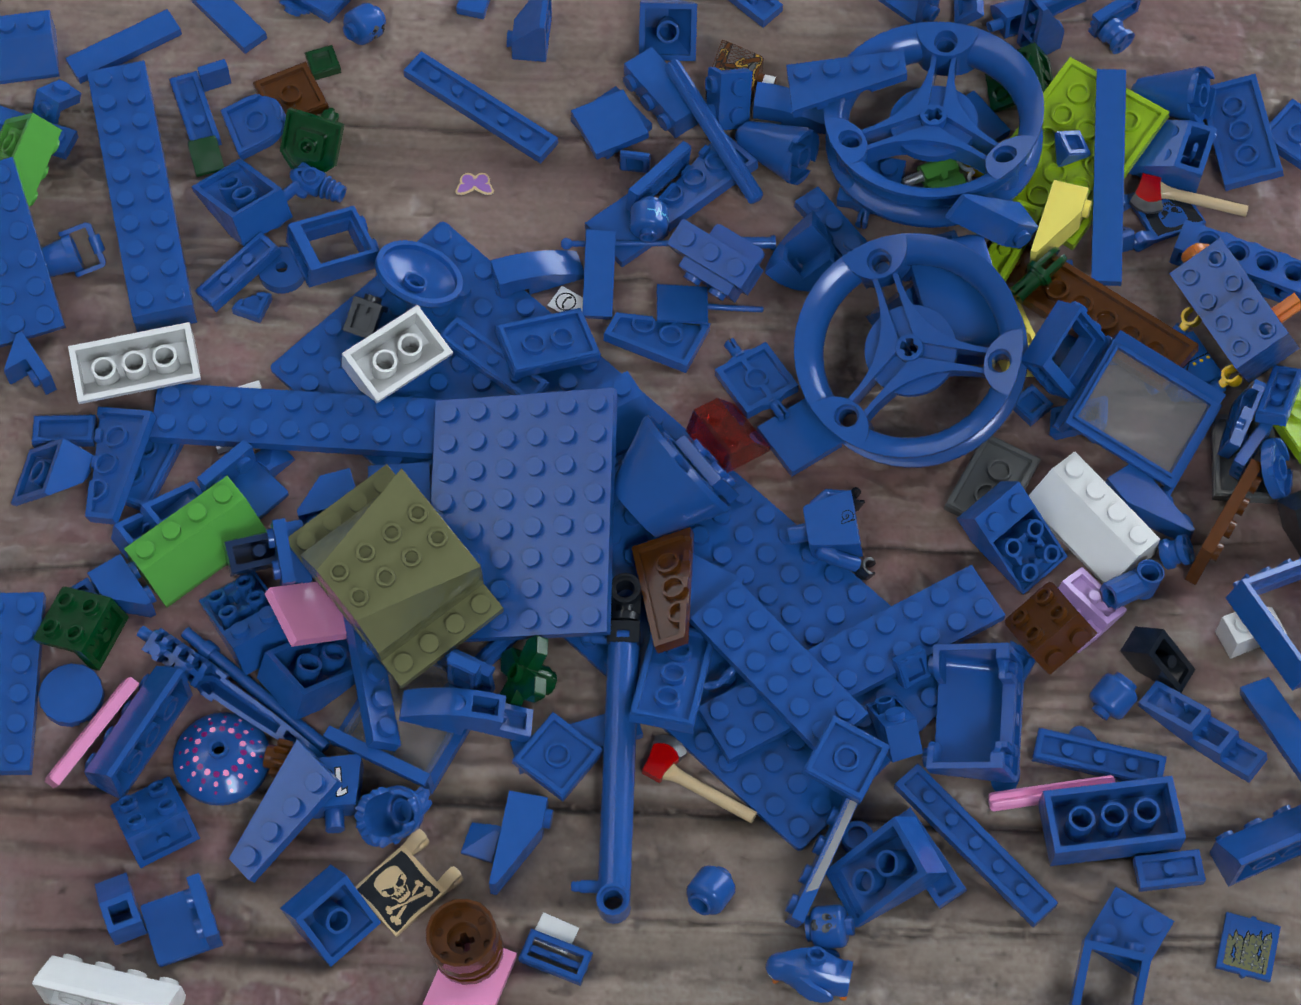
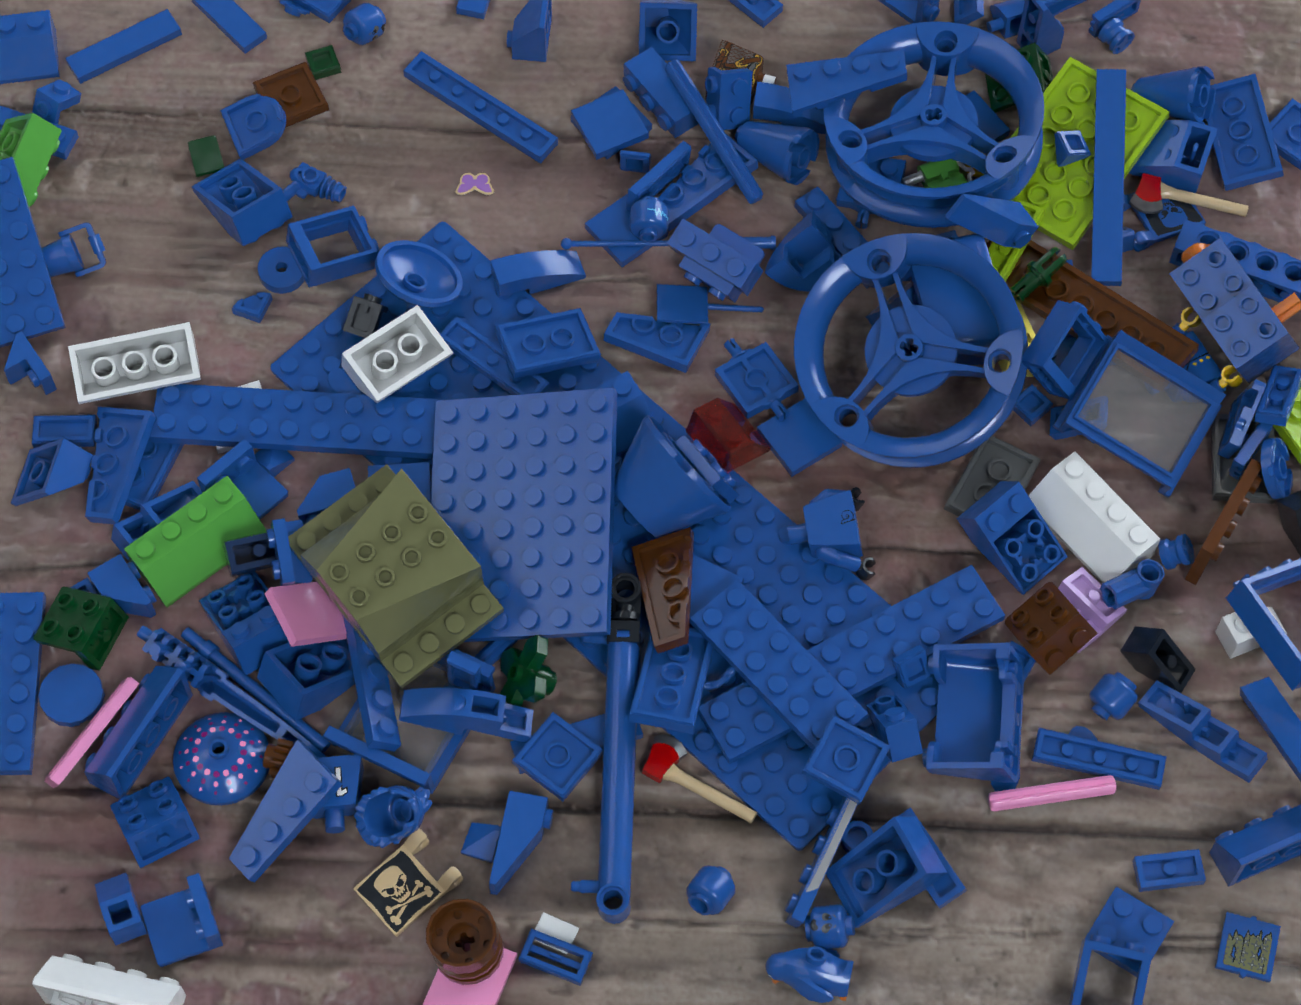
blue brick [87,60,197,332] -> none
blue tile [169,71,222,145] -> none
blue tile [195,232,282,312] -> none
blue tile [197,59,231,92] -> none
dark green piece [280,107,345,172] -> none
blue slope [280,864,381,967] -> none
white sticker [547,286,583,312] -> none
blue tile [582,229,616,320] -> none
blue plate [894,763,1058,928] -> none
light yellow slope [1030,180,1092,262] -> none
blue brick [1038,776,1186,866] -> none
blue slope [1106,464,1195,540] -> none

